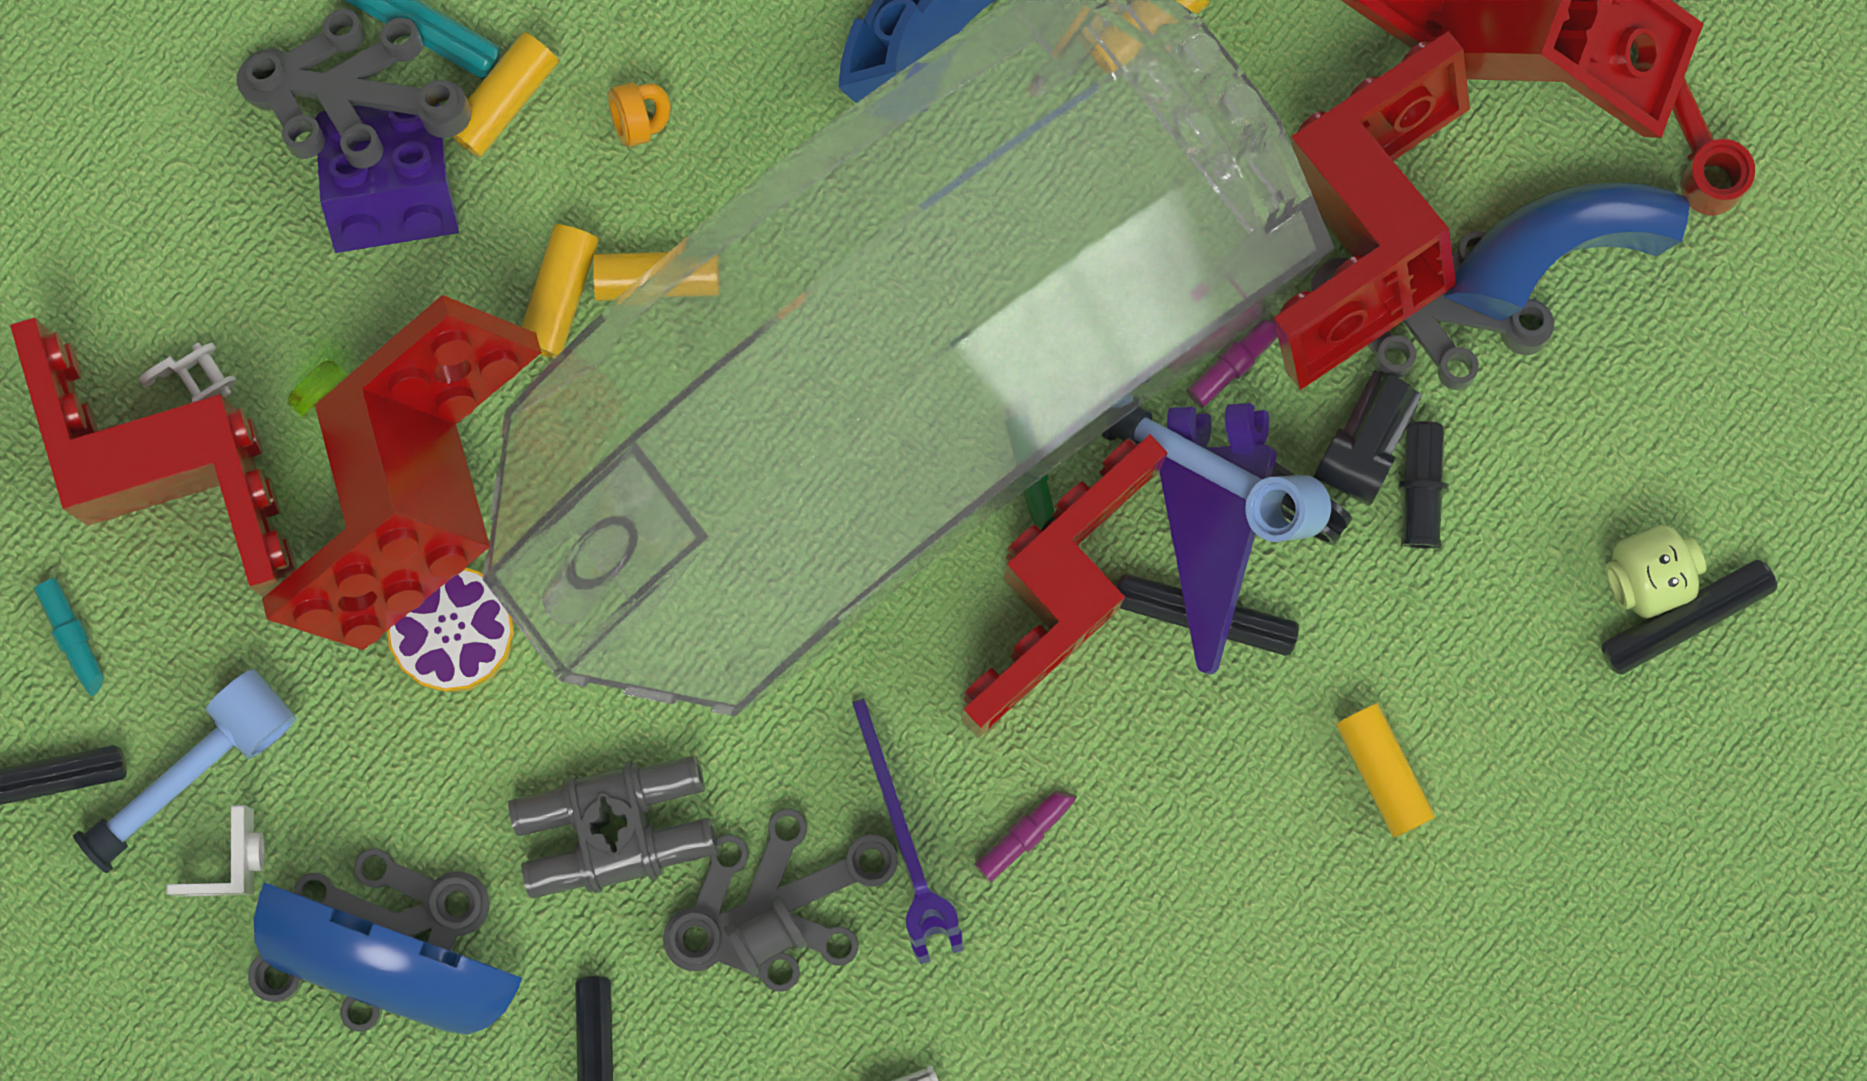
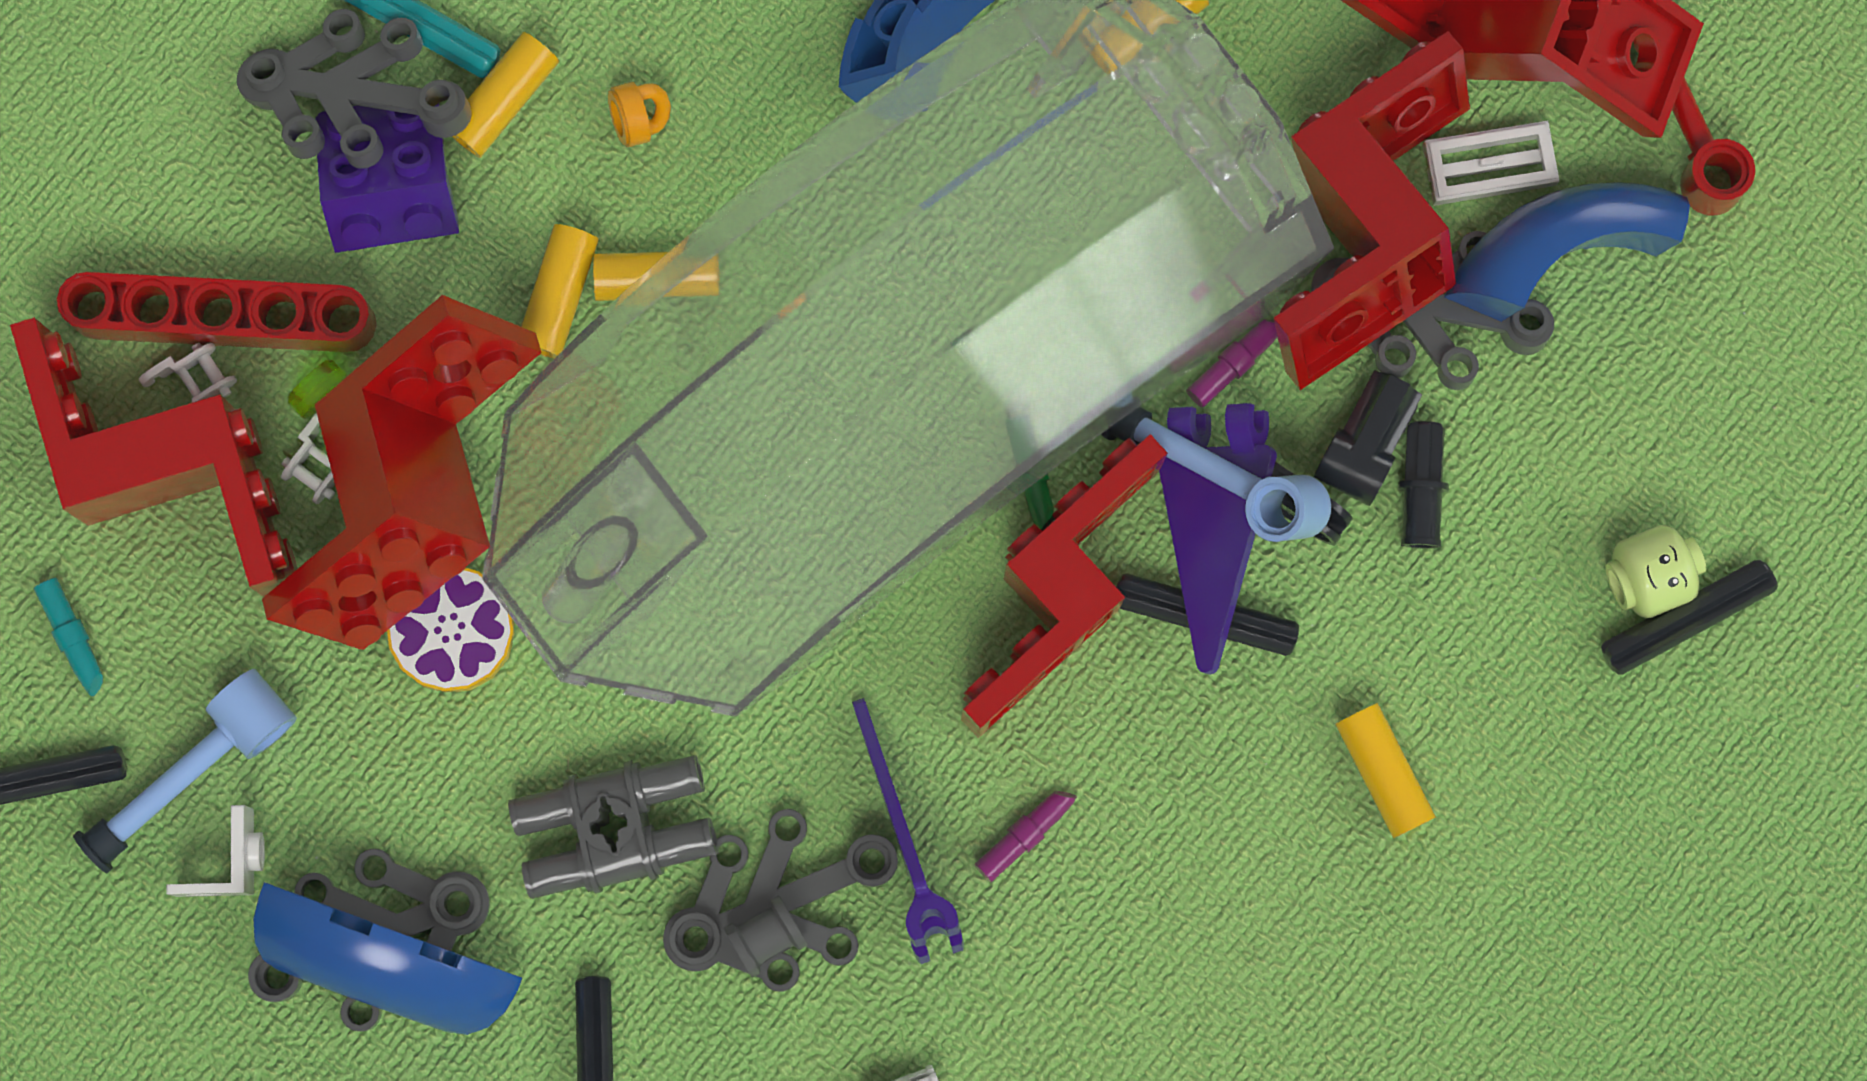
none -> red beam [57,272,377,352]
none -> white piece [281,413,335,504]
none -> white tile [1422,121,1559,206]

